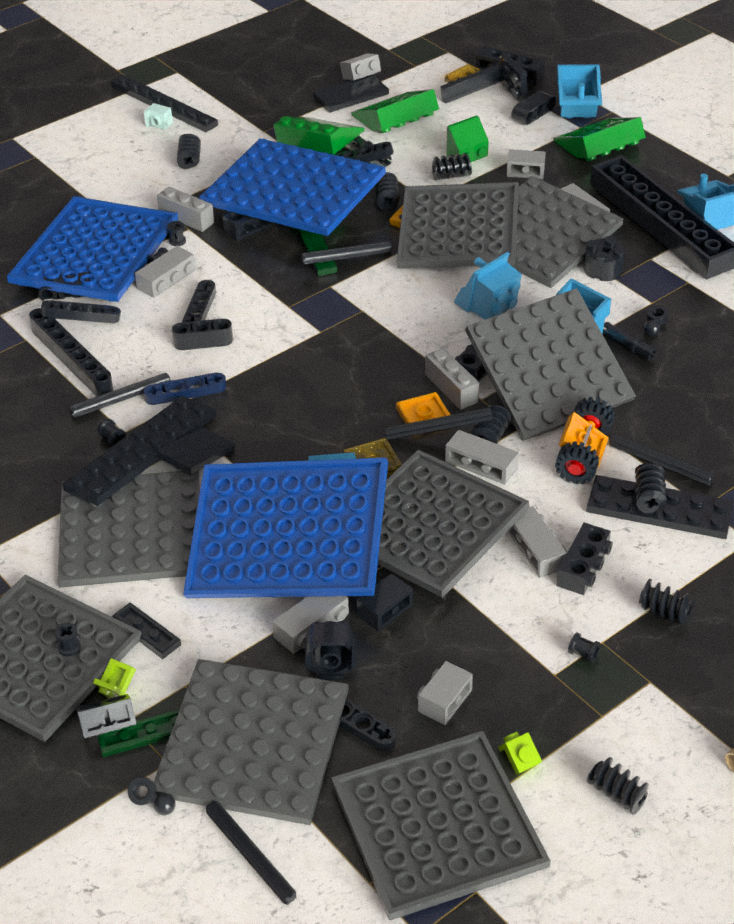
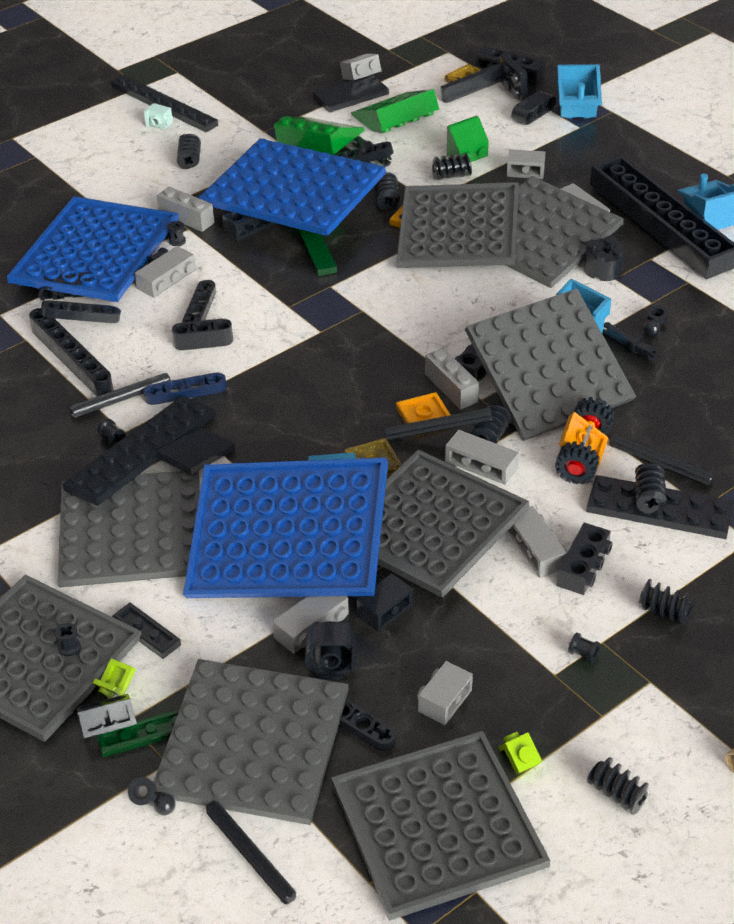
black axle [301,241,393,265] -> none
dark azure piece [454,252,522,319] -> none
green slope [553,117,646,161] -> none

